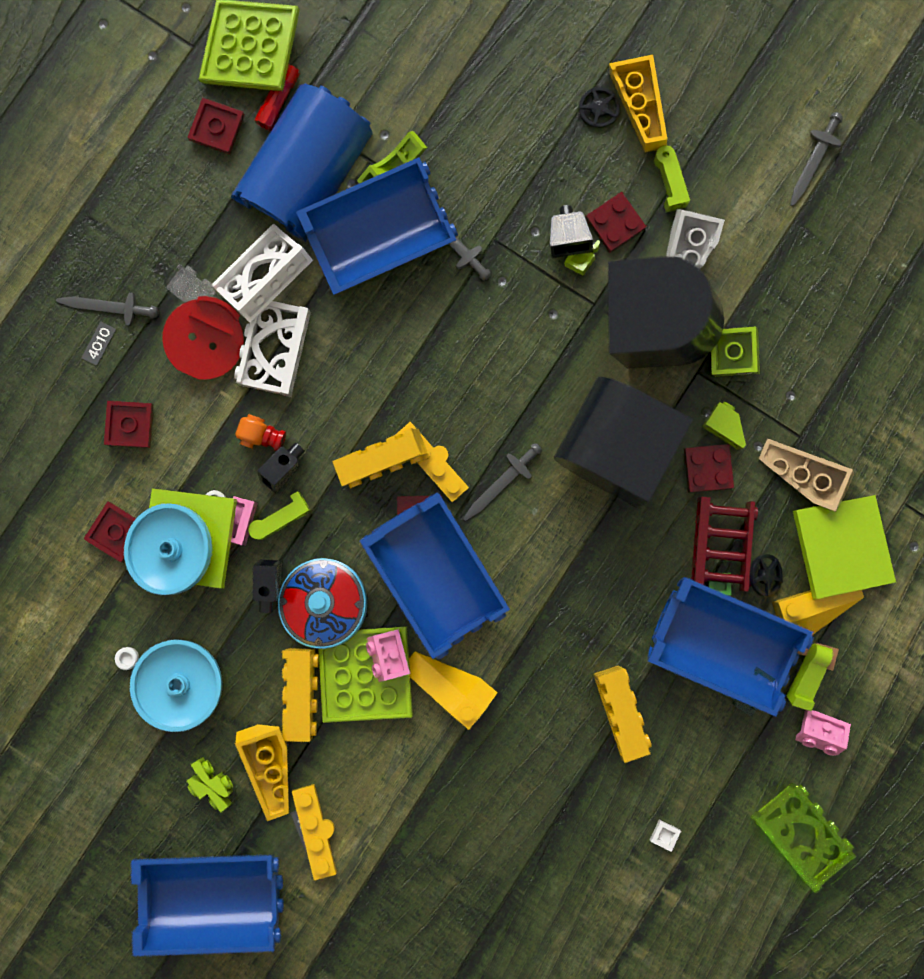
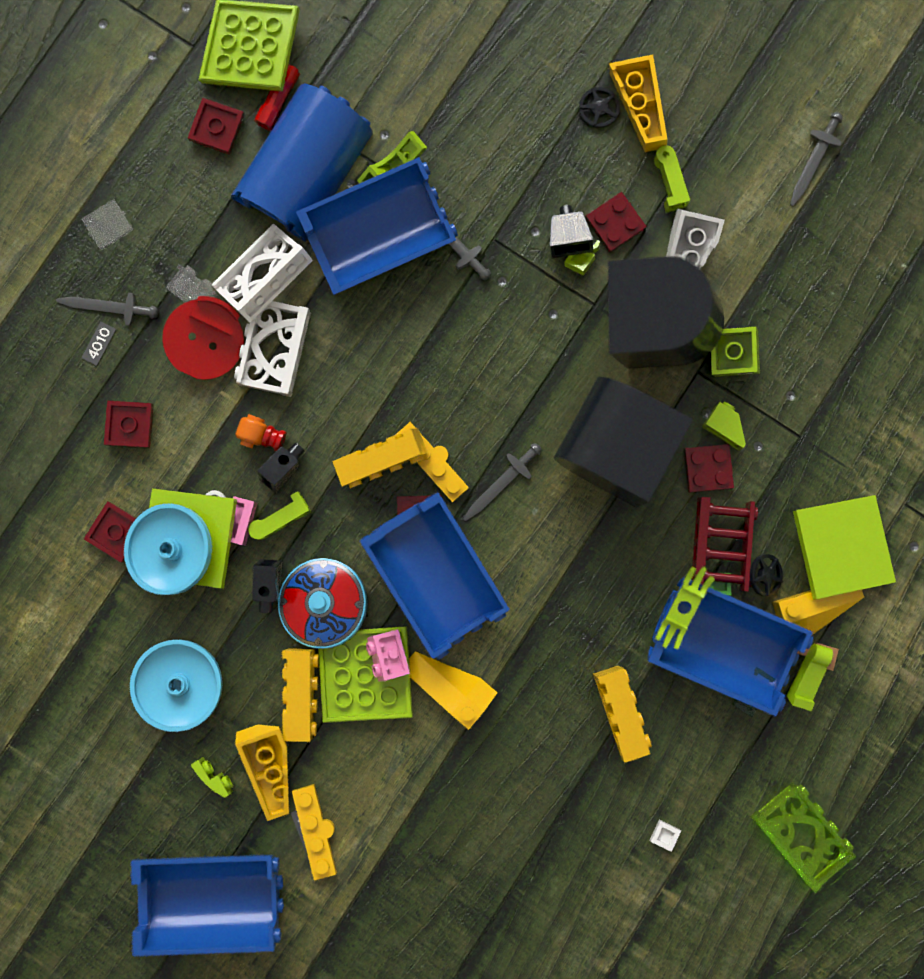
white tile [115,647,139,670] -> none
lime slope [187,775,232,812] -> none
tan wedge [759,439,854,512] -> none
bright pink bracket [795,710,851,756] -> none
none -> clear piece [82,199,133,250]
none -> lime piece [655,567,715,650]

